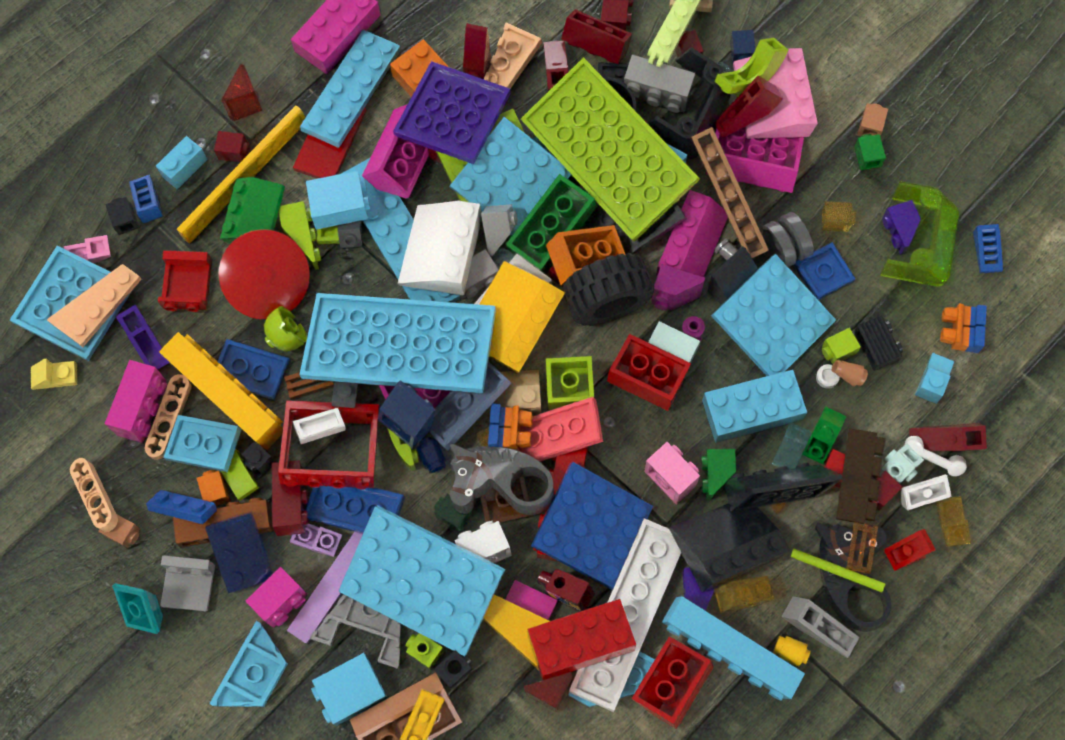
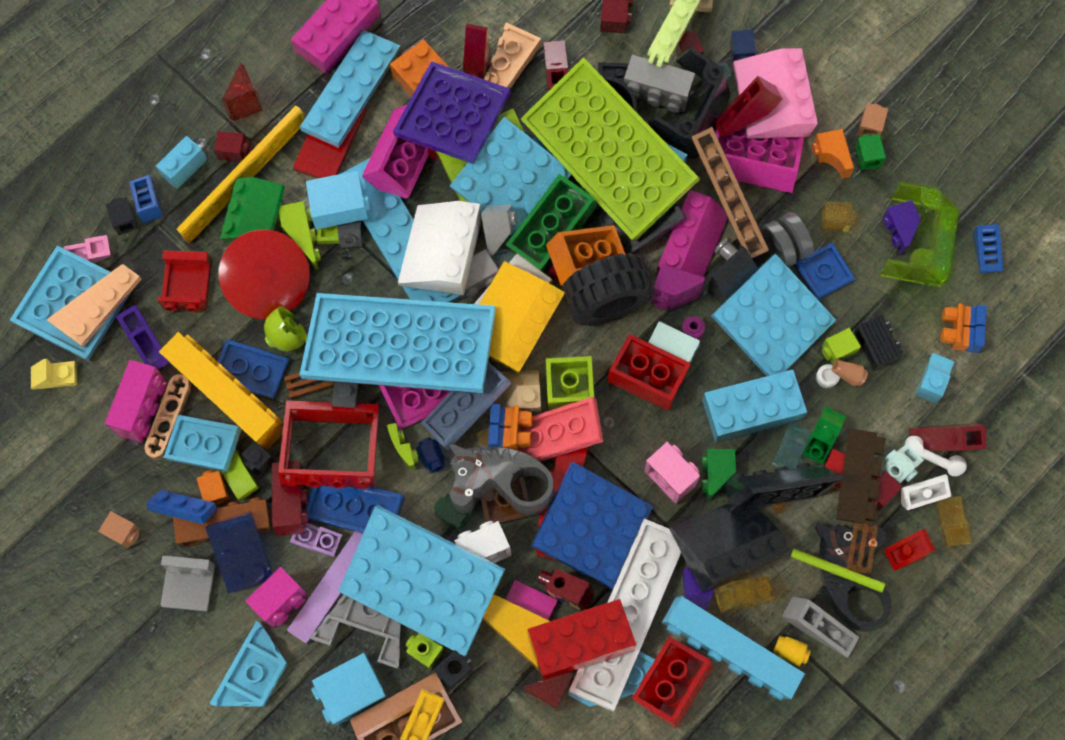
light nougat beam [70,458,118,532] -> none
teal slope [112,583,163,634] -> none
white tile [293,408,345,444] -> none
dark blue slope [378,380,435,448] -> none
dark red brick [561,9,632,64] -> none
lime arch [715,38,789,97] -> none
none -> orange arch [812,129,854,179]

